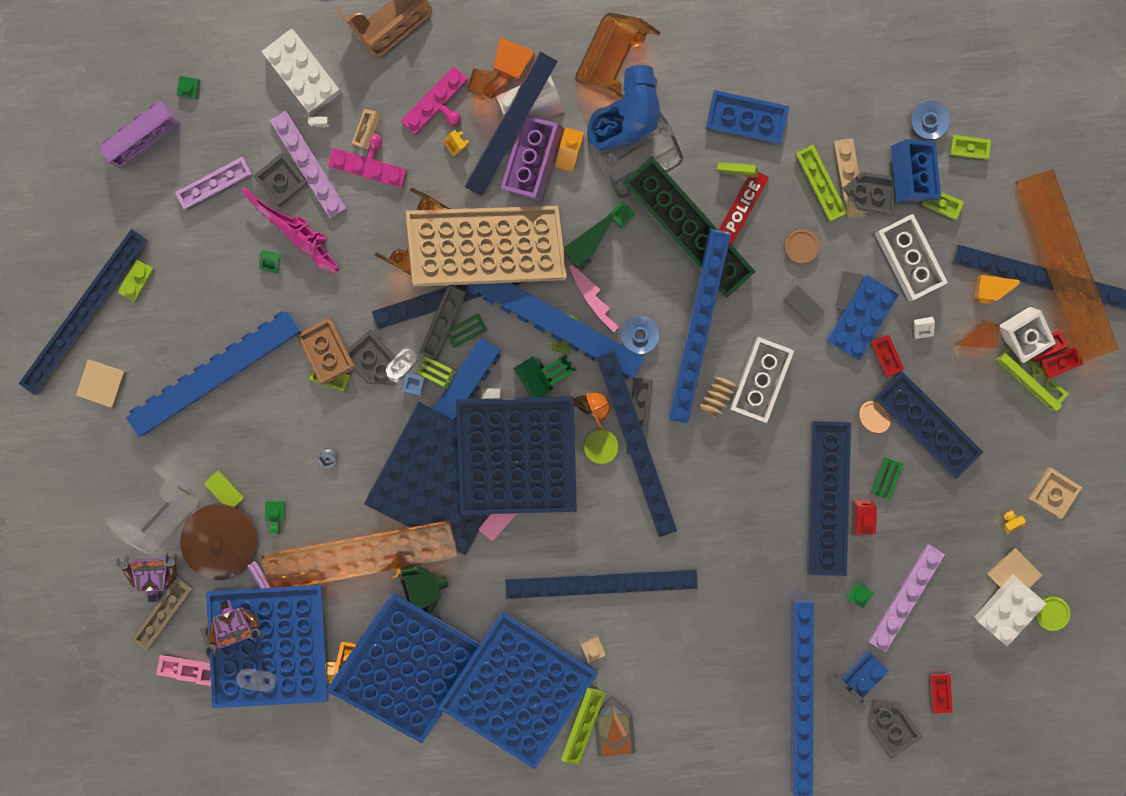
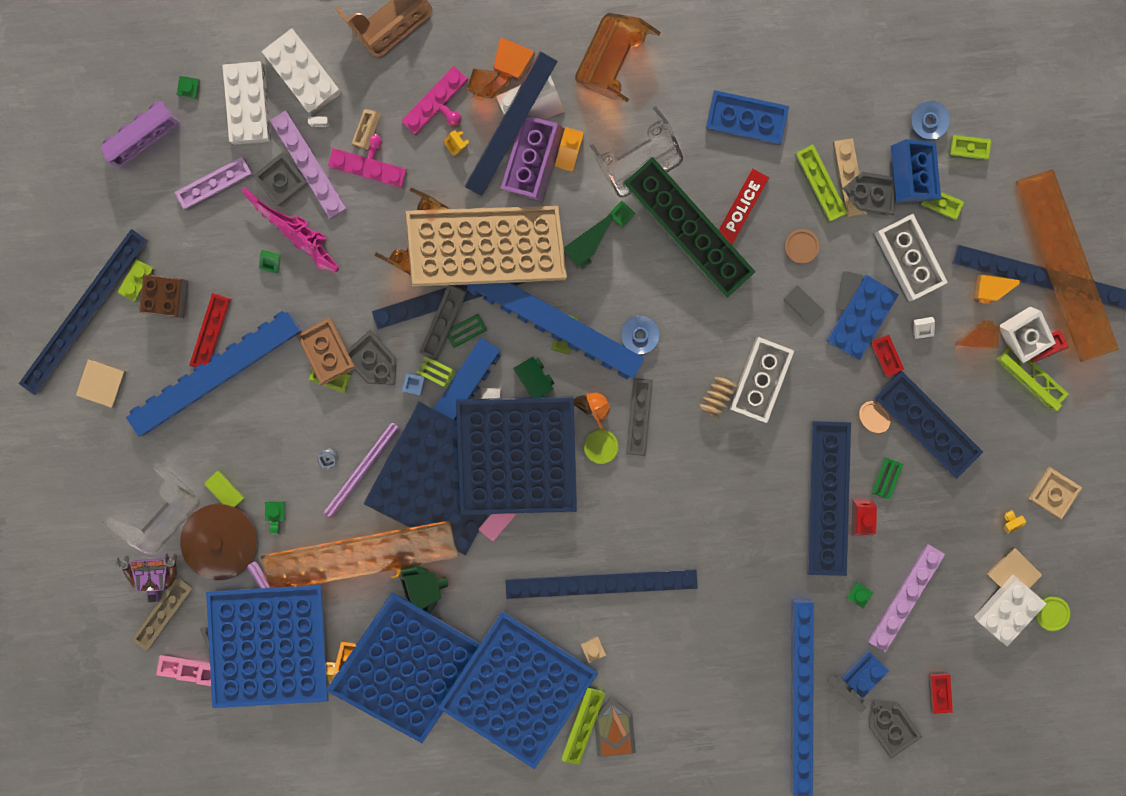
torso [204,599,264,658] -> none
clear plate [236,668,276,692] -> none
clear plate [386,348,417,382] -> none
green tile [538,354,576,388] -> none
bright pink slope [569,264,619,333] -> none
blue piece [587,65,661,150] -> none
dark blue plate [597,350,677,537] -> none
blue brick [668,228,731,424] -> none
lime tile [717,162,759,177] -> none
red plate [1039,347,1084,379] -> none
none -> reddish brown piece [139,274,188,318]
none -> red tile [189,293,231,368]
none -> white brick [223,61,272,145]
none -> lavender axle [324,423,400,518]

